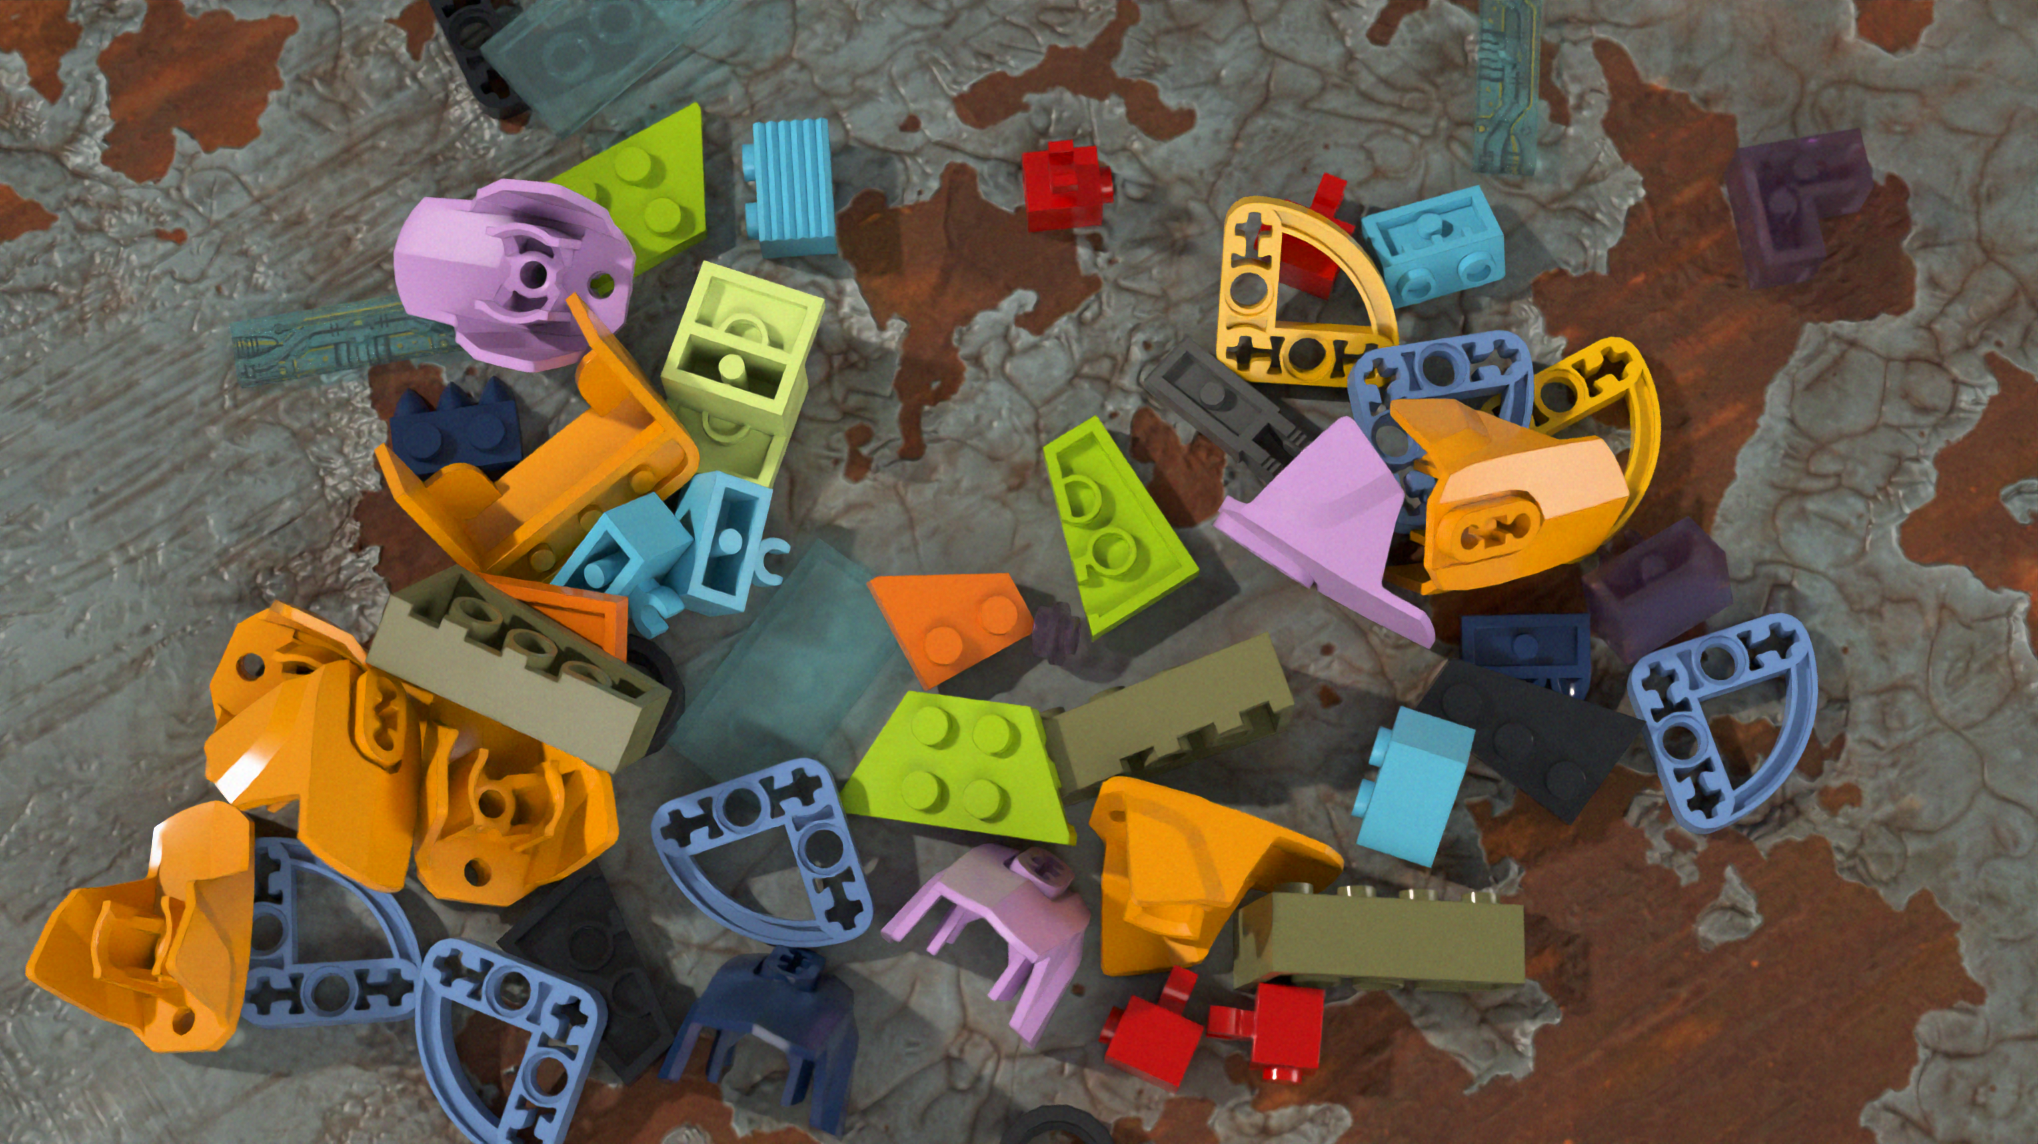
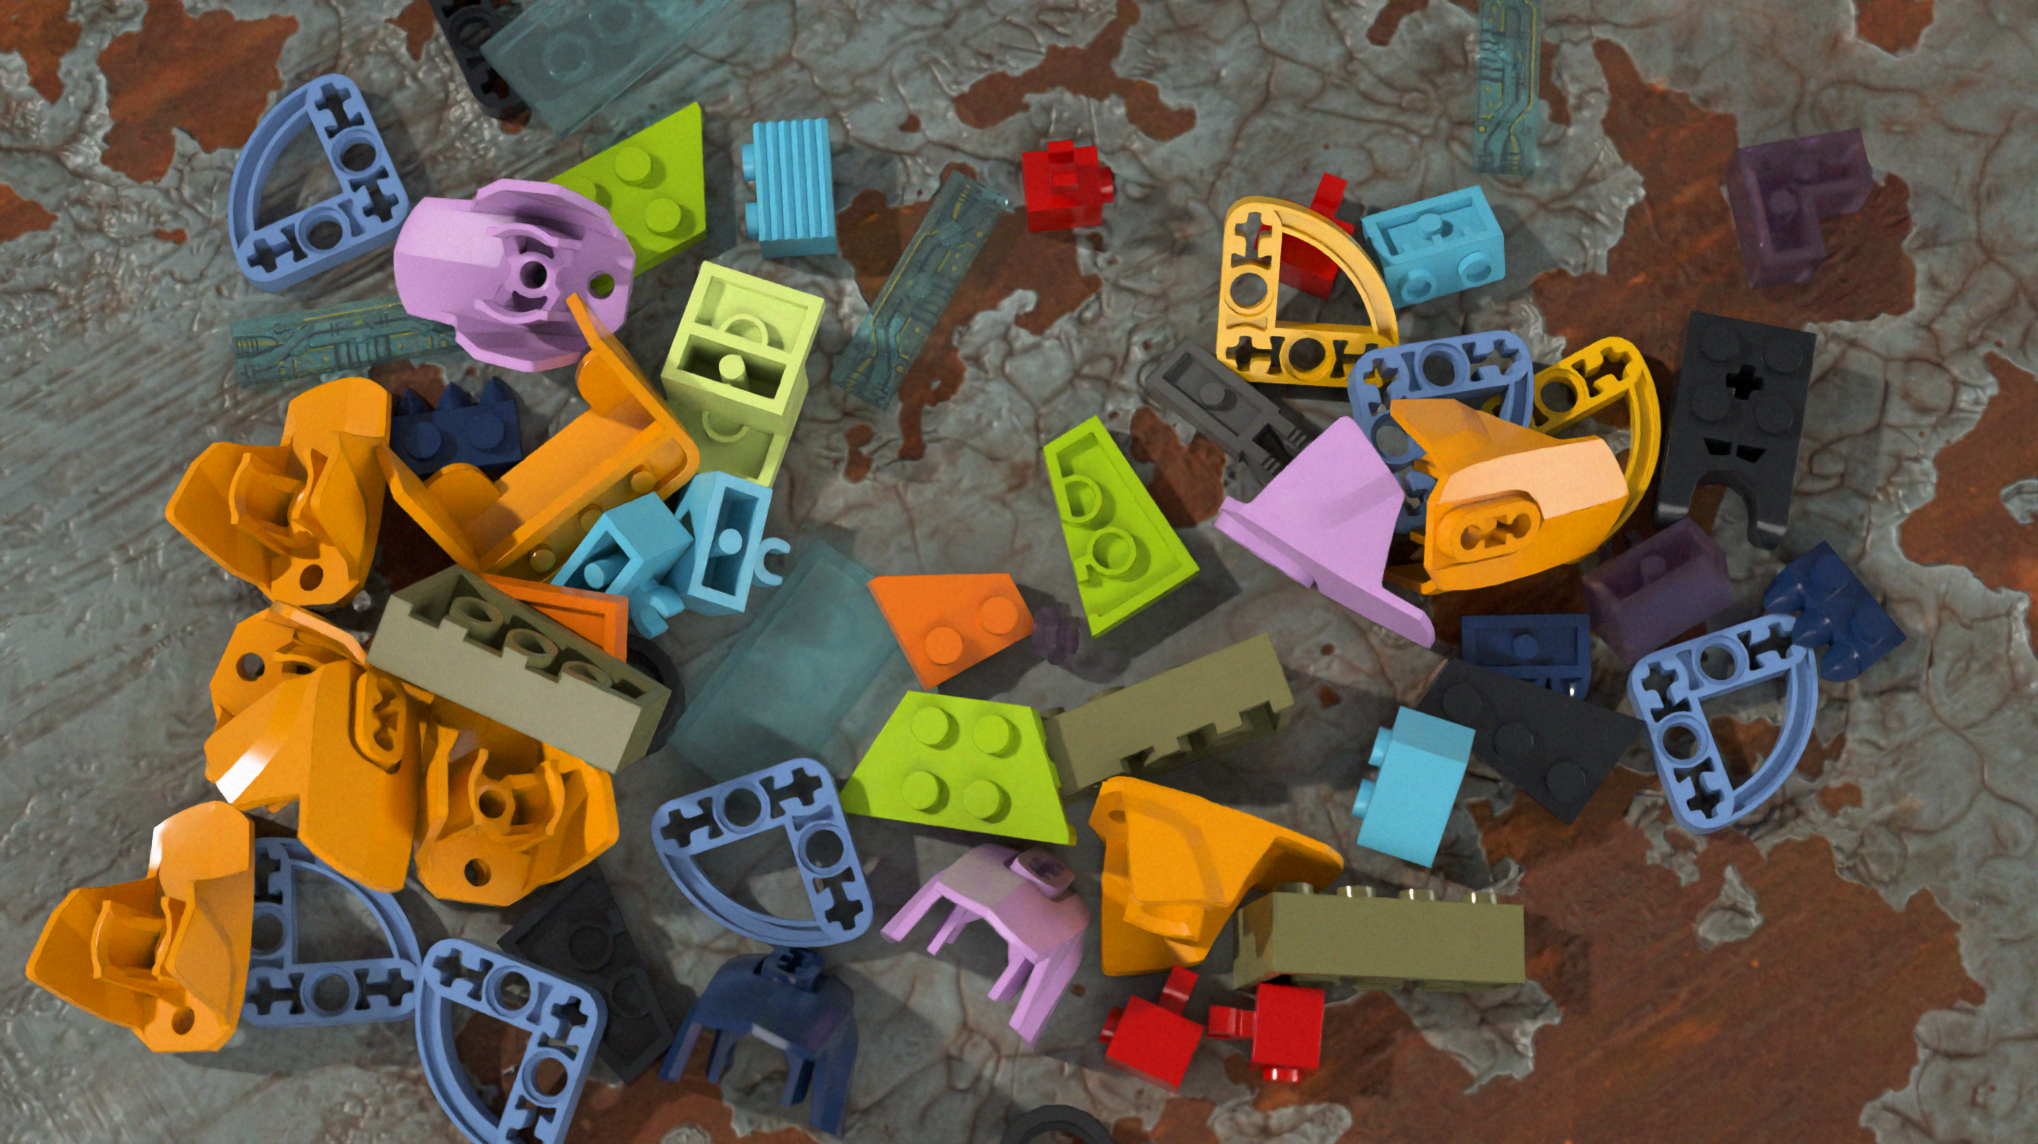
none -> light orange piece [165,377,392,613]
none -> medium blue beam [228,73,412,292]
none -> clear light blue tile [830,169,1008,412]
none -> black brick [1650,310,1817,551]
none -> dark blue plate [1764,540,1908,682]

